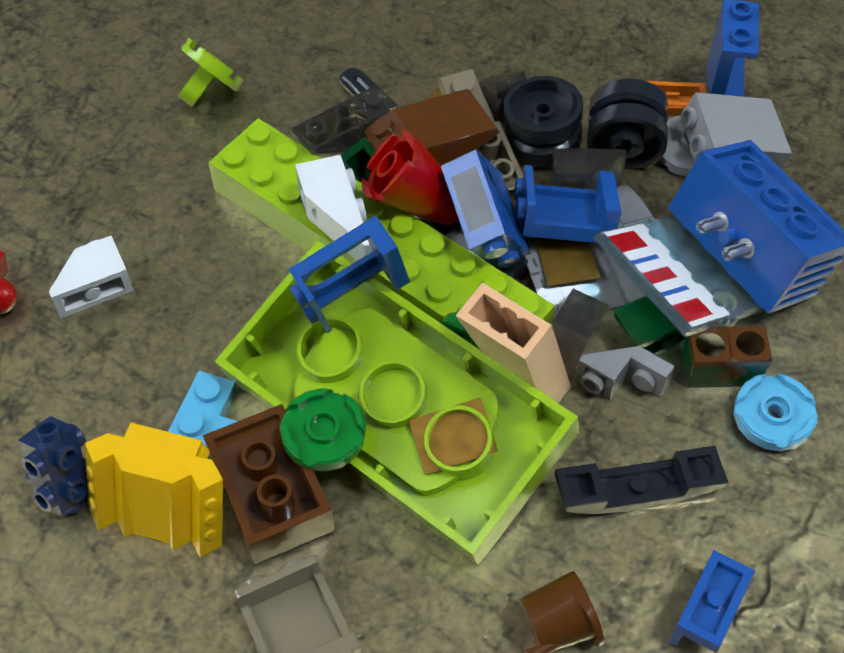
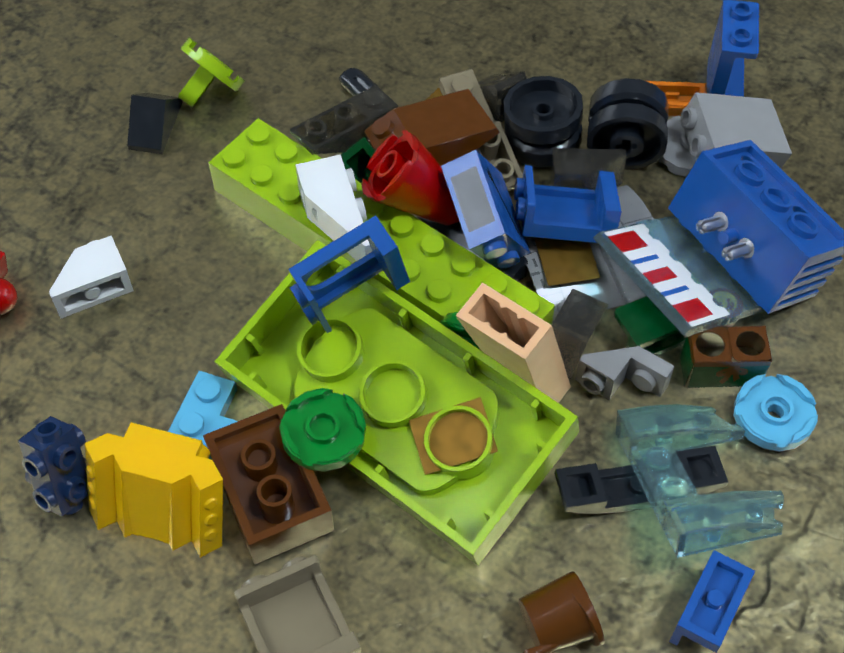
none -> black slope [127,93,183,155]
none -> clear light blue wedge [615,404,784,558]

